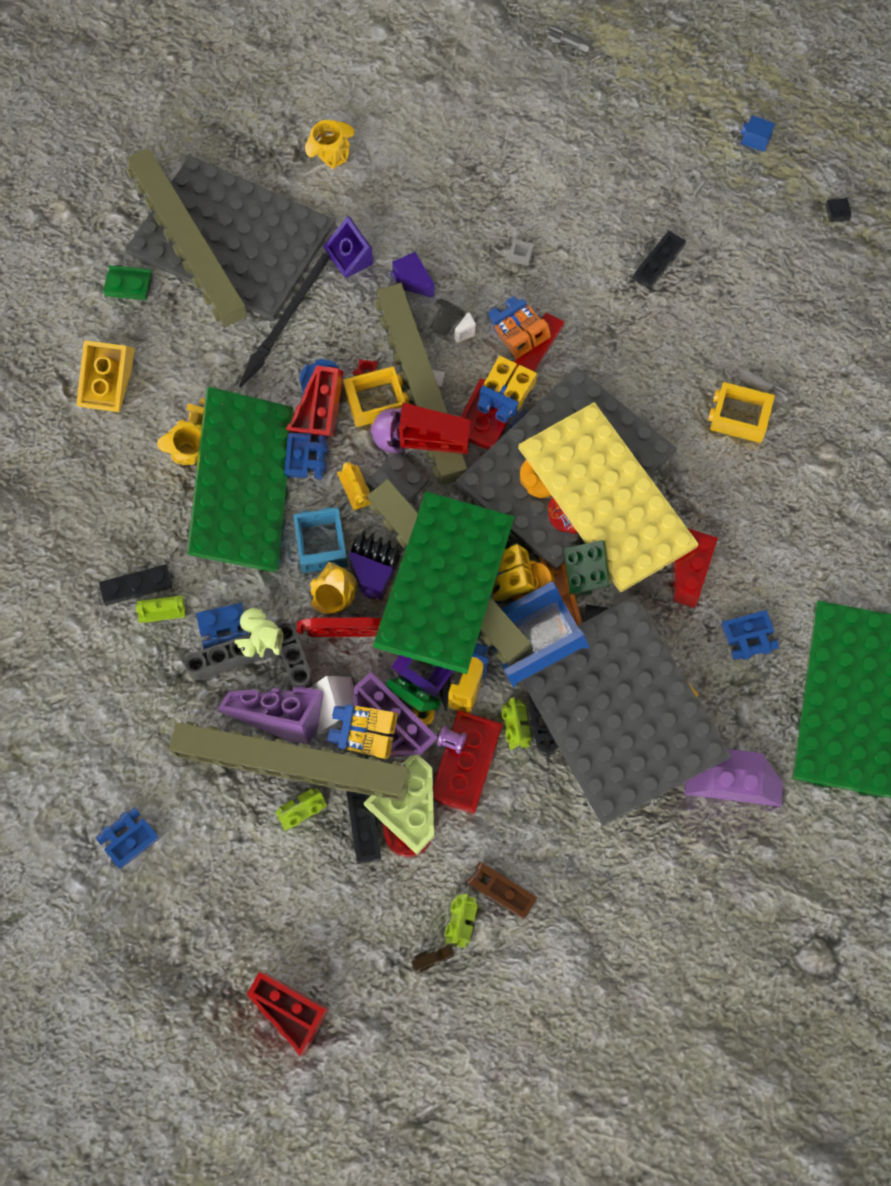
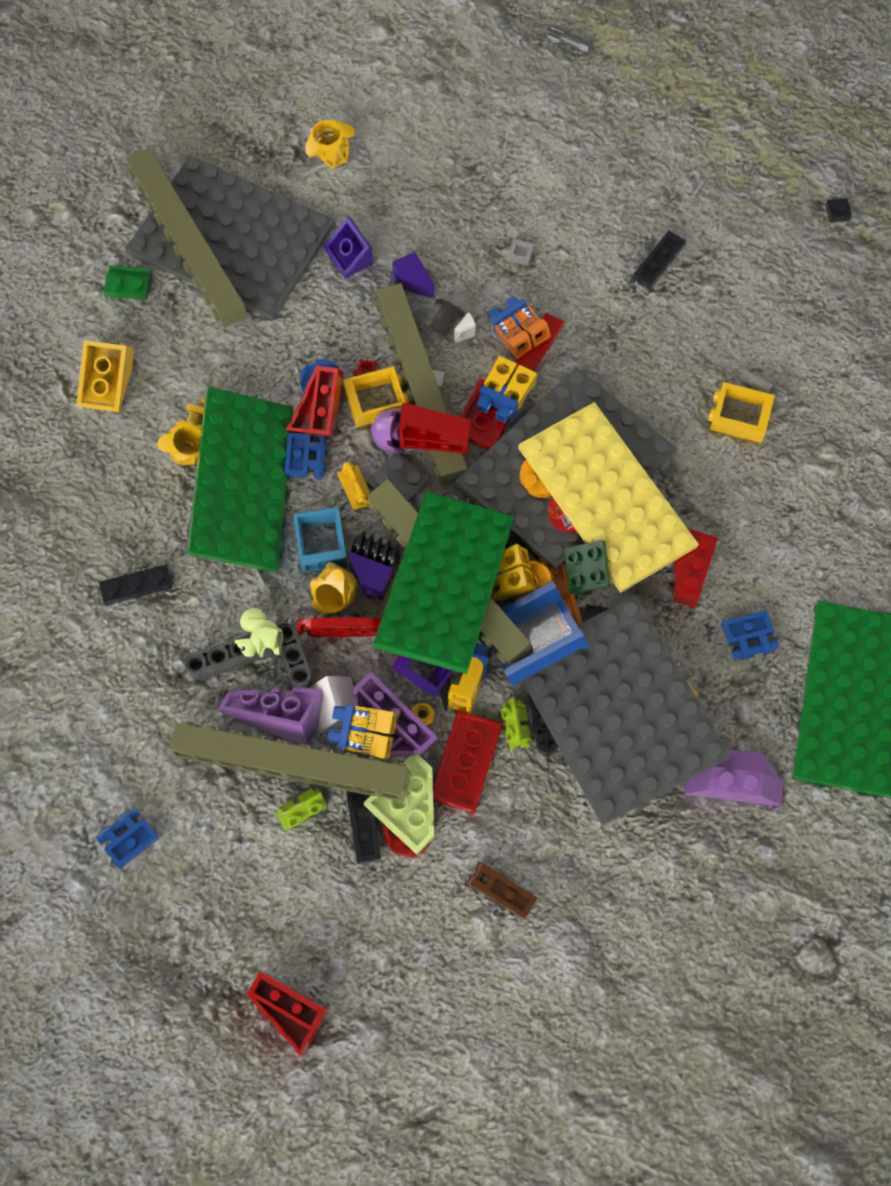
lime hinge [135,595,185,623] -> none
blue plate [196,603,248,649] -> none
black piece [239,253,330,387] -> none
green plate [385,677,442,711] -> none
dark brown plate [411,945,454,975] -> none
medium lavender bush [437,726,467,754] -> none
lime hinge [445,894,478,948] -> none
blue brick [741,115,775,152] -> none

